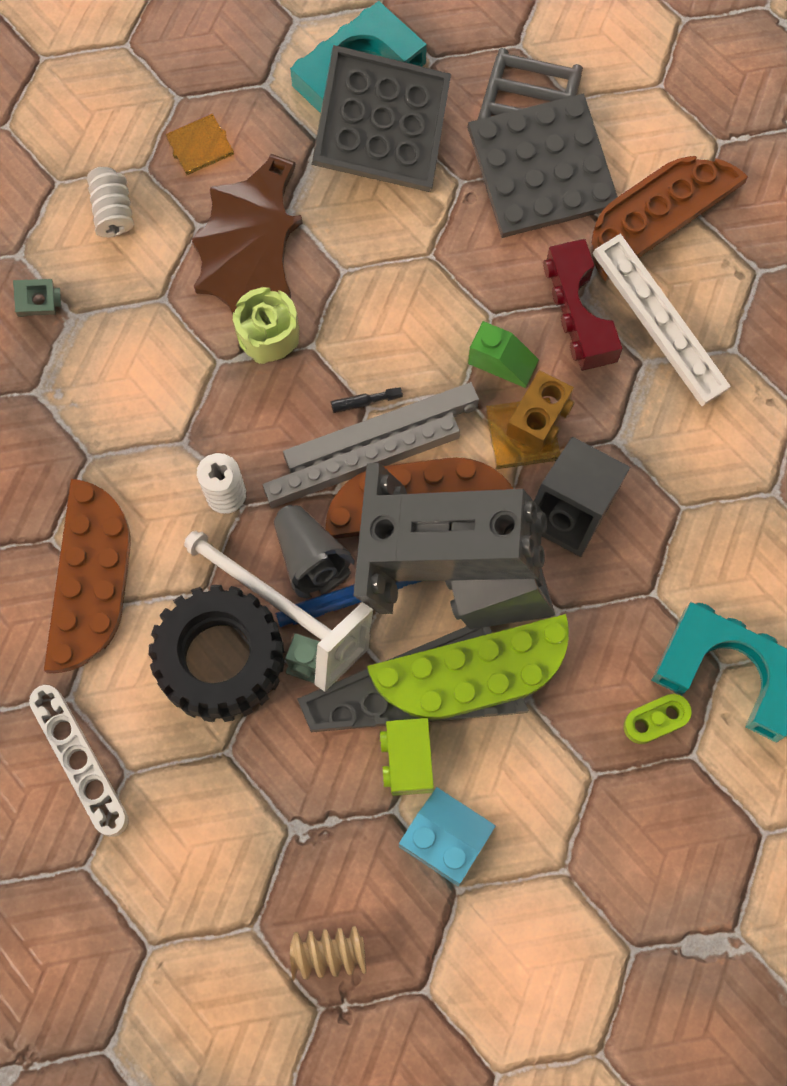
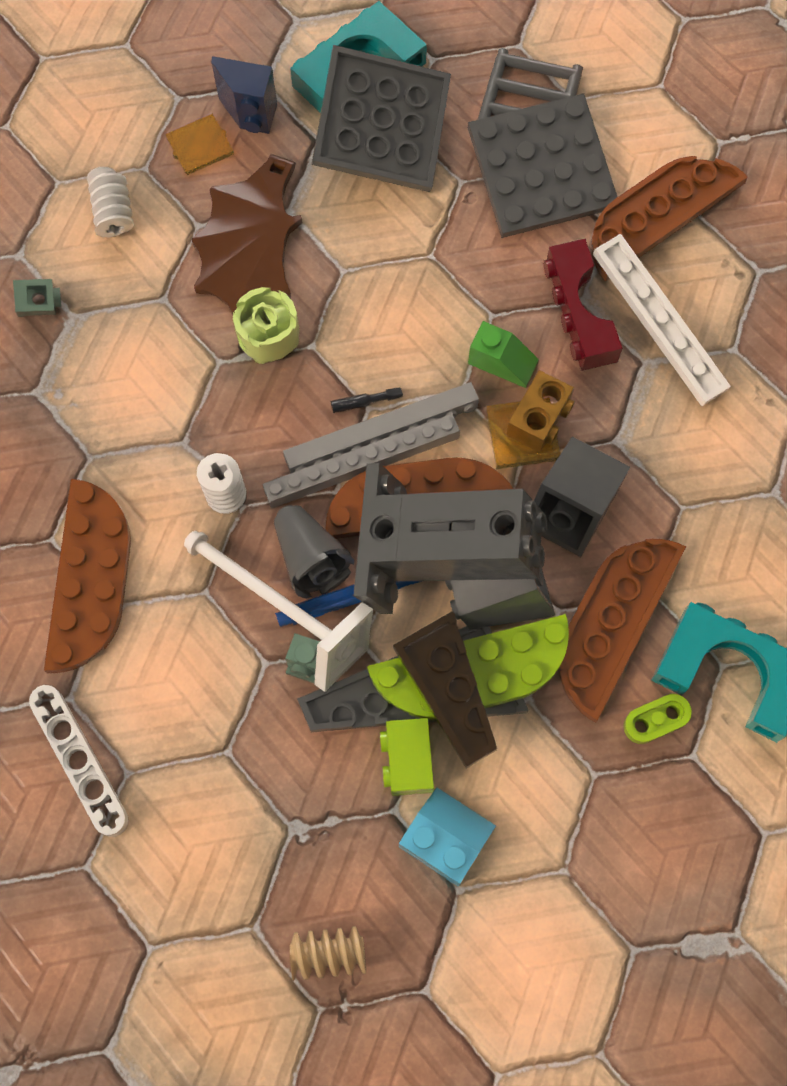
black tyre [148,585,285,722] -> none
none -> dark blue slope [211,56,277,134]
none -> dark brown wing [393,611,497,769]
none -> dark orange plate [559,539,687,723]

